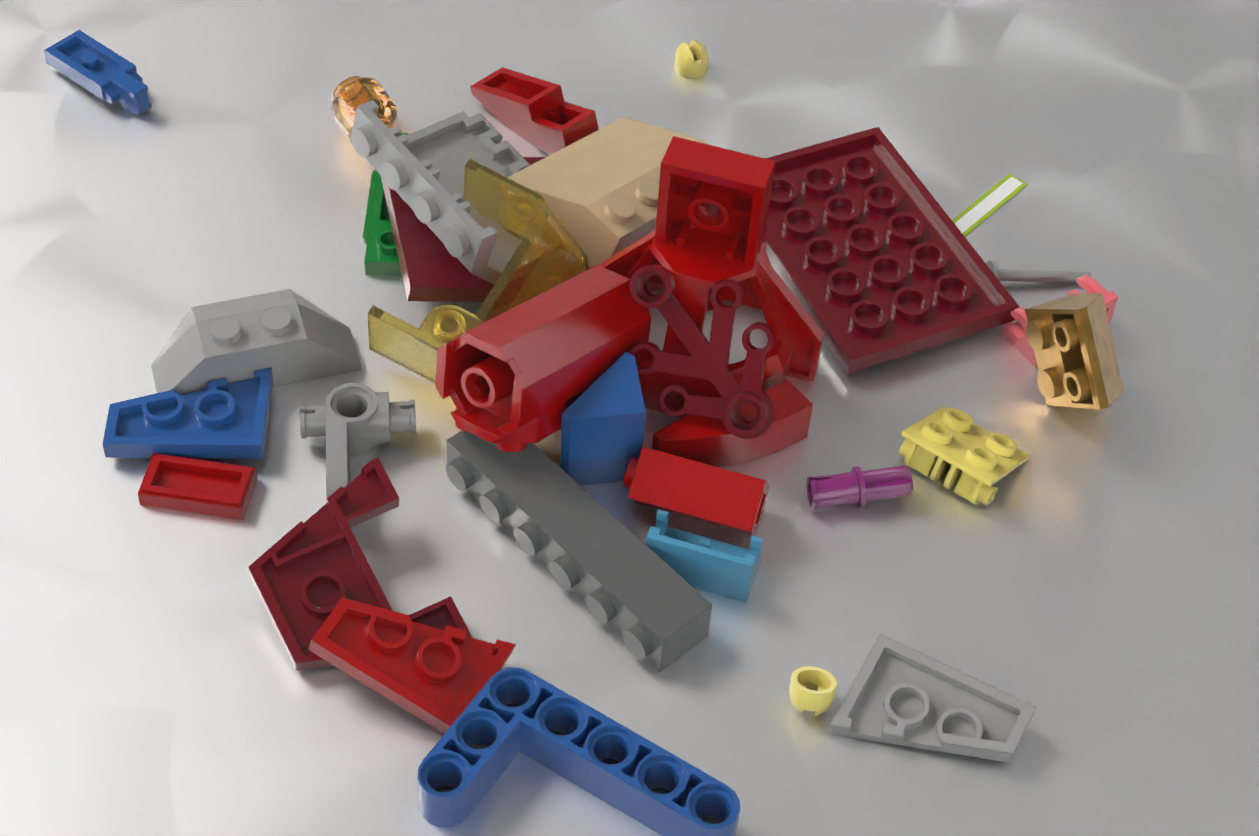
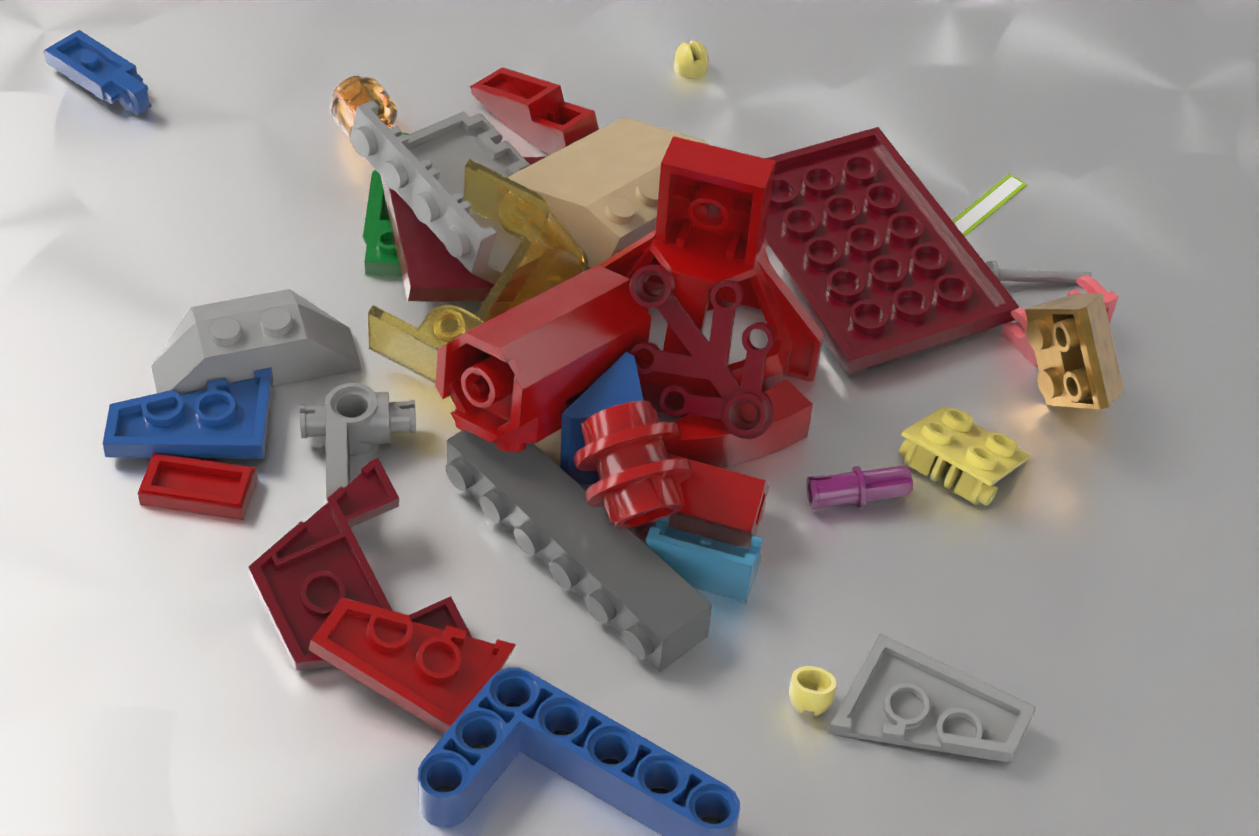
none -> red piece [573,401,693,529]

